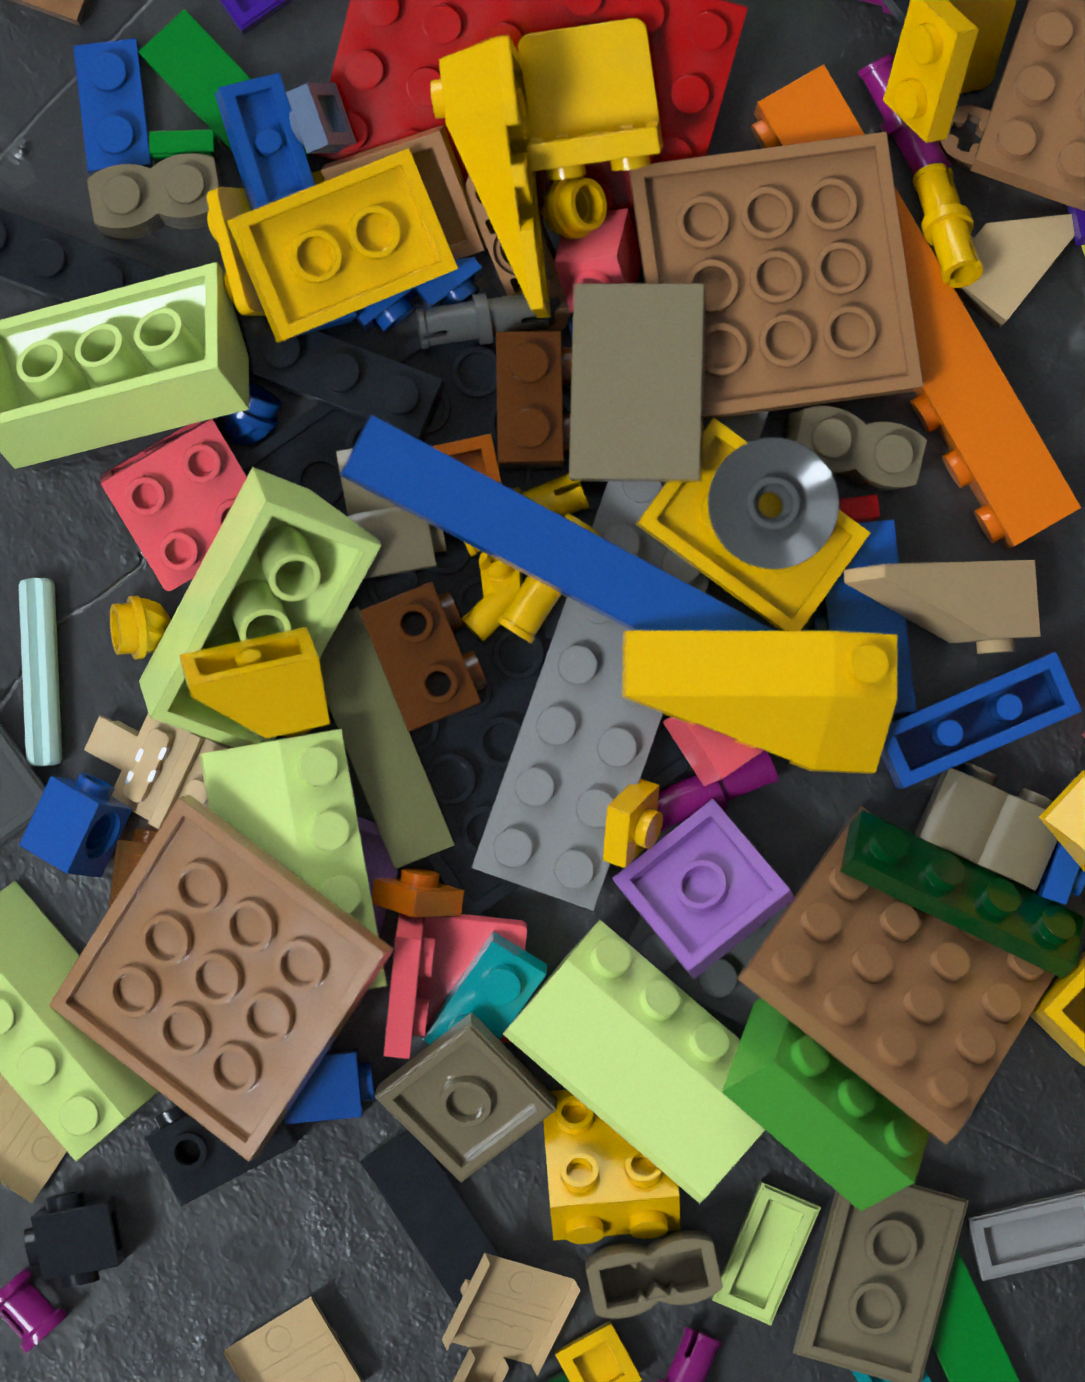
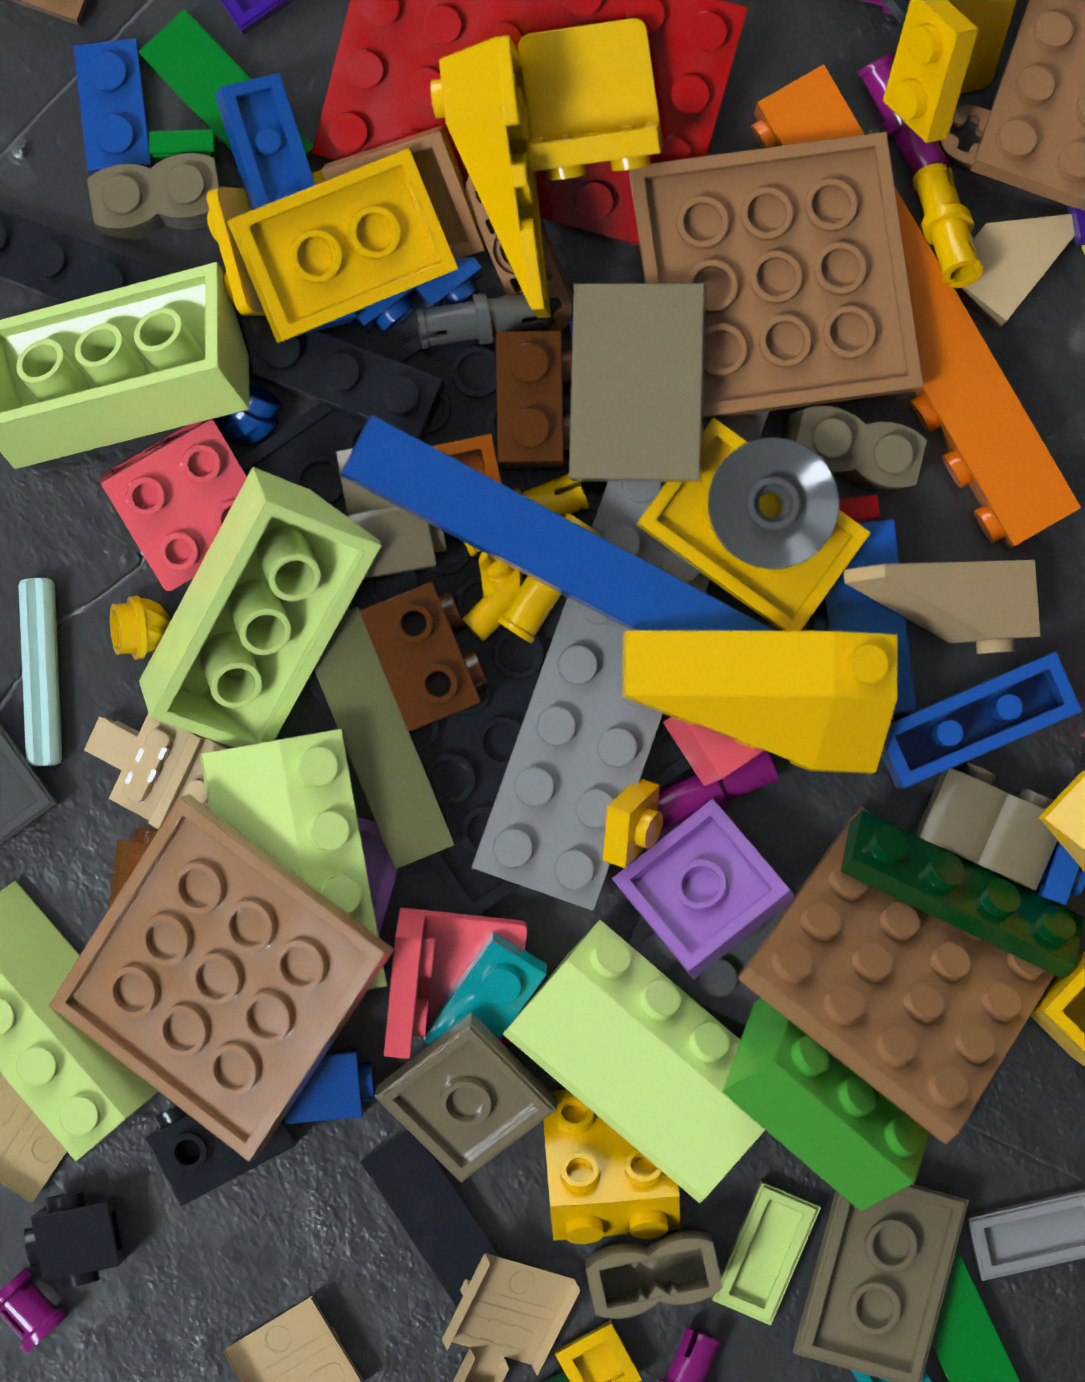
blue brick [19,772,133,878] -> none
yellow slope [179,627,330,738] -> none
sand blue plate [286,83,357,154] -> none
orange plate [371,868,464,917] -> none
yellow plate [540,176,607,239] -> none
coral brick [554,208,642,313] -> none

